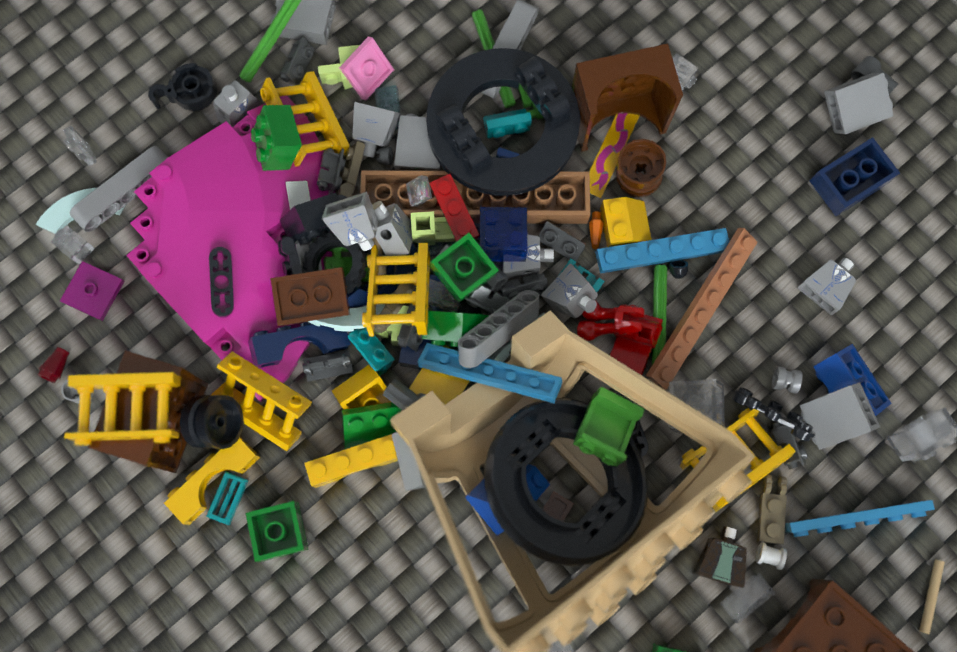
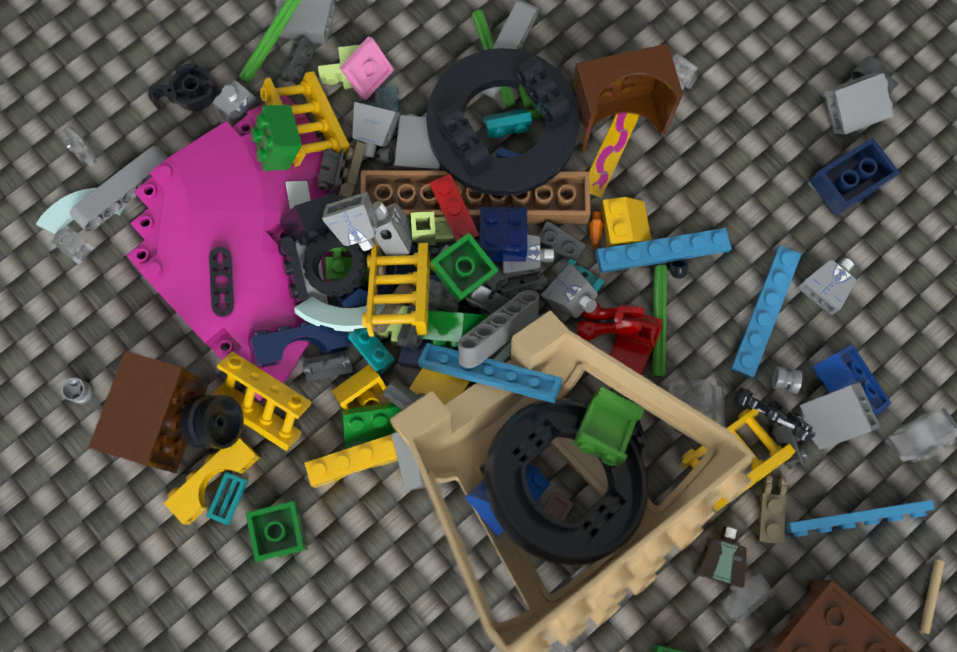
dark red cone [37,347,70,383] -> none
magenta plate [60,261,125,321] -> none
yellow fence [65,372,181,446] -> none
reddish brown plate [270,267,350,326] -> none
clear plate [406,175,432,207] -> none
reddish brown wheel [616,139,667,197] -> none
nougat plate [646,228,758,390] -> none
white bush [756,542,787,570] -> none
none -> dark azure plate [730,245,801,379]

